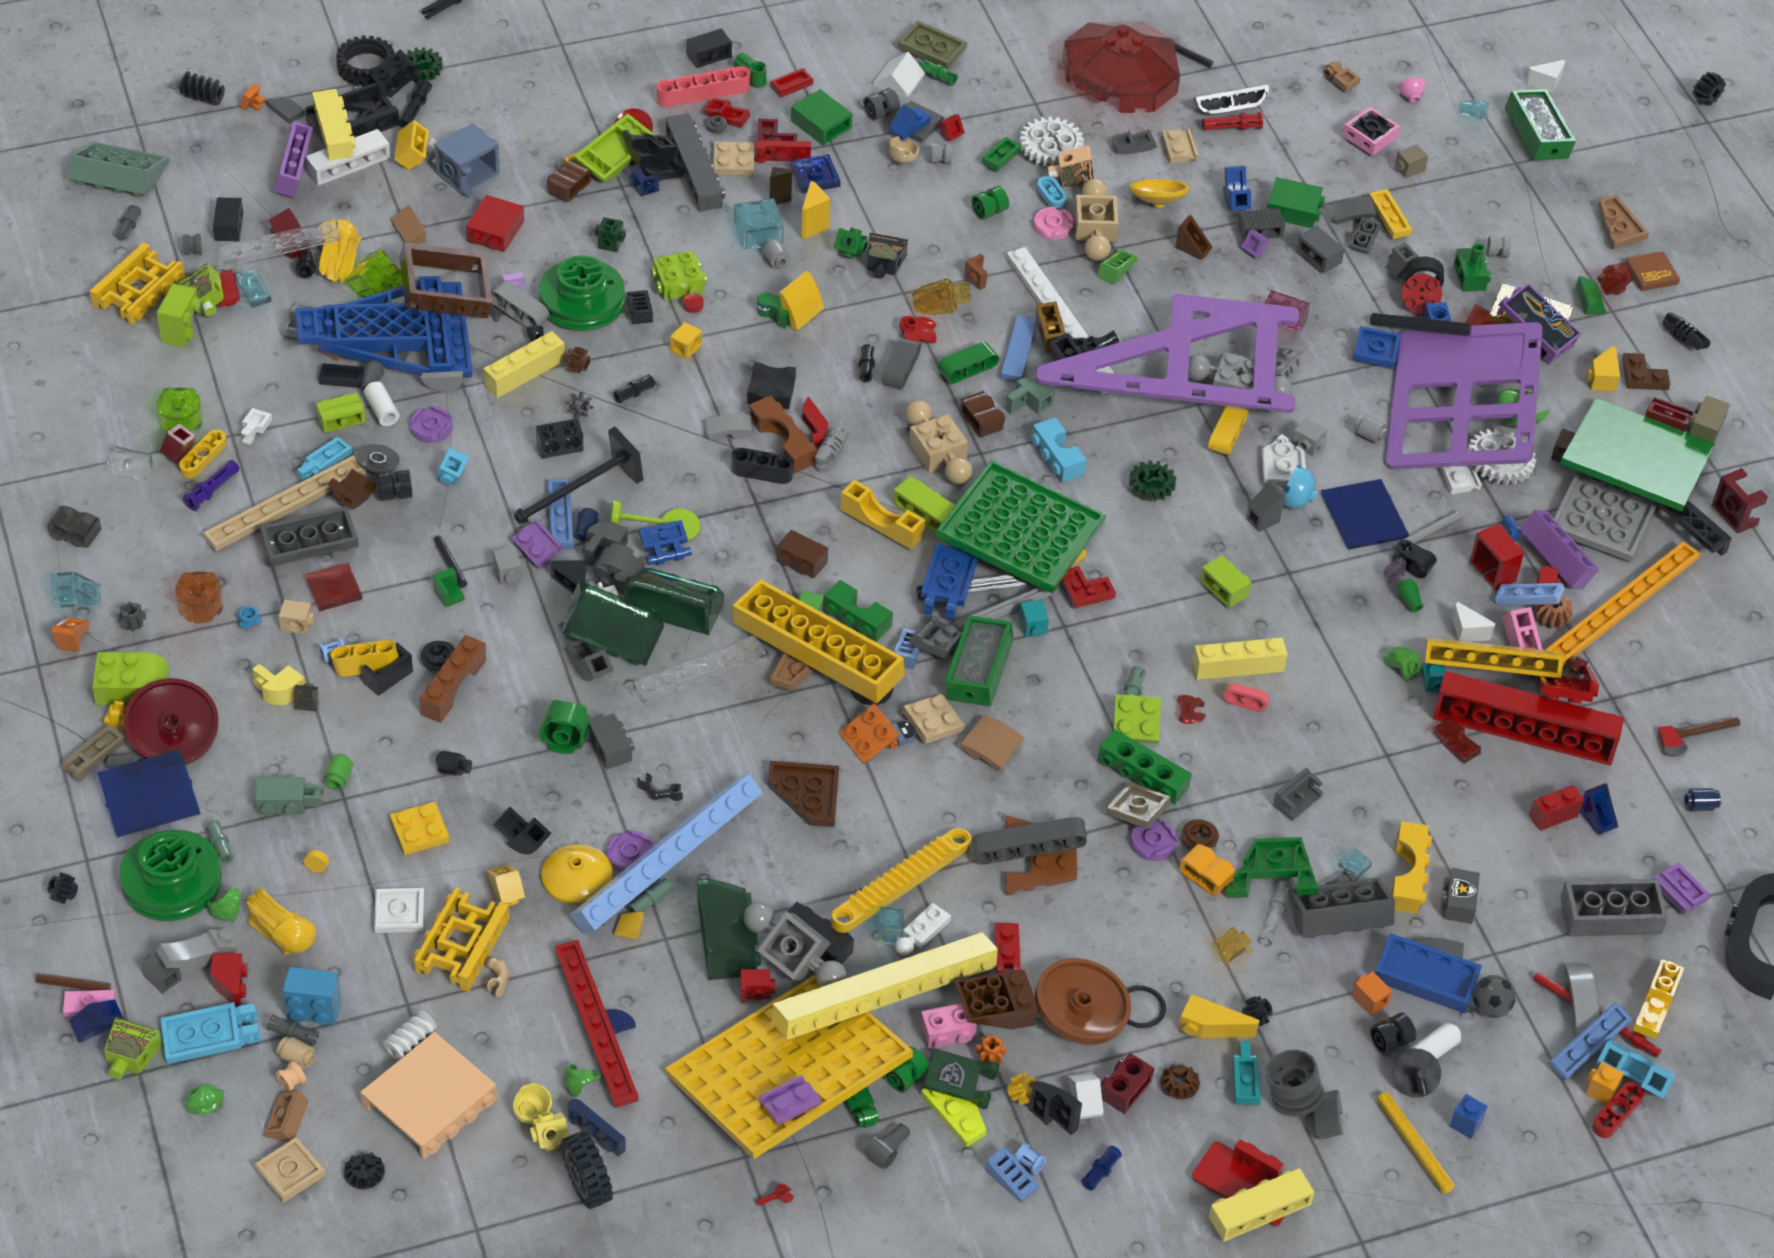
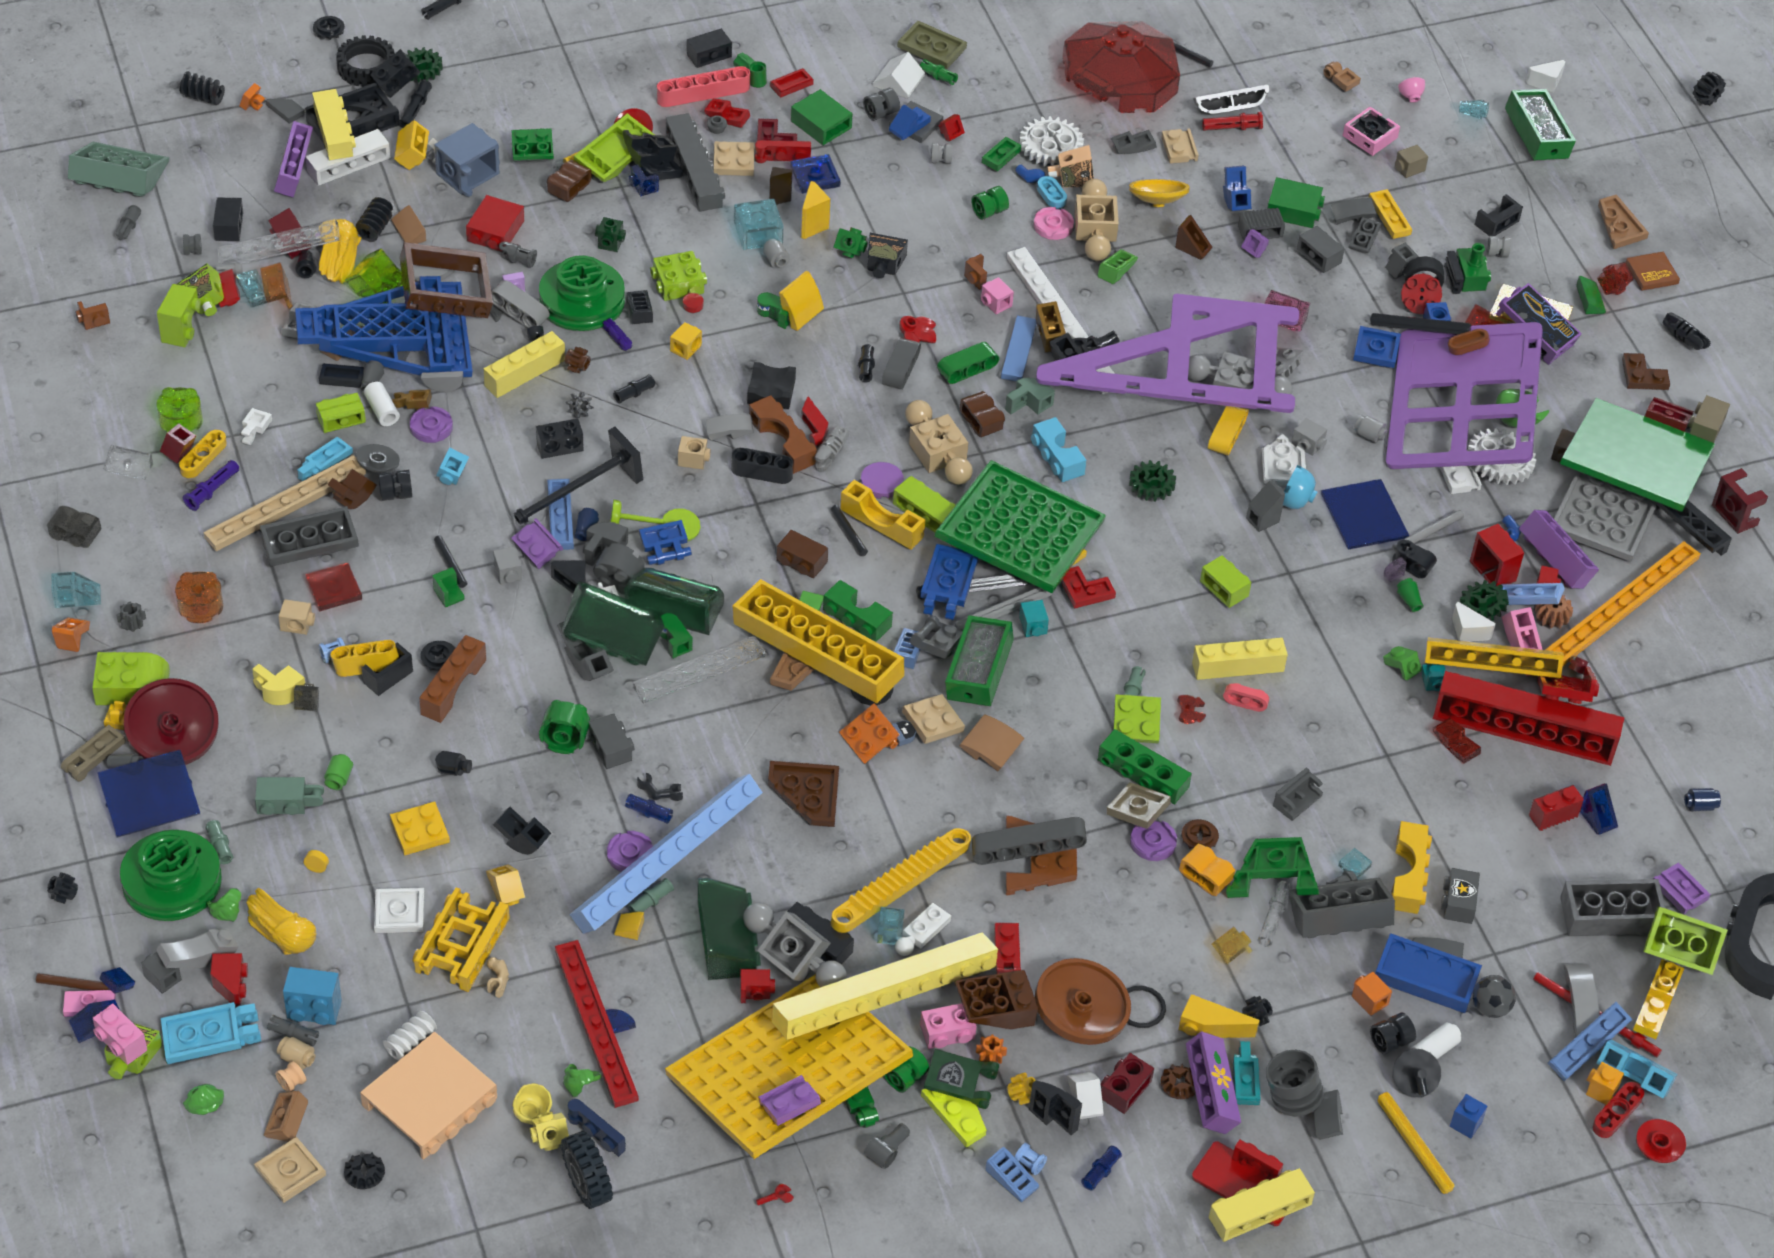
yellow fence [89,242,185,325] -> none
dark azure plate [236,606,262,629] -> none
yellow dish [541,844,613,905] -> none
tan hair [889,136,920,164] -> none
clear yellow hinge [912,278,971,315] -> none
yellow slope [1587,346,1620,391] -> none
piece [1657,717,1740,756] -> none
none -> dark orange bracket [75,301,110,330]
none -> bright pink brick [93,1004,147,1065]
none -> clear blue tile [99,967,135,994]
none -> clear orange panel [260,263,293,308]
none -> black gear [313,16,345,40]
none -> black piece [356,197,393,242]
none -> pearl gold plate [392,389,432,410]
none -> dark grey piece [499,242,537,268]
none -> green slope [511,128,554,161]
none -> dark purple axle [603,318,632,351]
none -> clear blue pin [625,793,673,824]
none -> green leg [659,613,693,659]
none -> tan brick [678,436,711,470]
none -> black bar [831,505,868,556]
none -> medium lavender tile [861,462,904,499]
none -> bright pink brick [981,277,1014,314]
none -> blue arm [1015,164,1046,183]
none -> medium lavender brick [1186,1031,1241,1134]
none -> black tile [1444,251,1464,294]
none -> dark orange tile [1448,329,1490,355]
none -> dark green gear [1460,580,1509,621]
none -> black panel [1474,194,1523,236]
none -> red dish [1636,1119,1686,1163]
none -> lime brick [1643,906,1728,975]

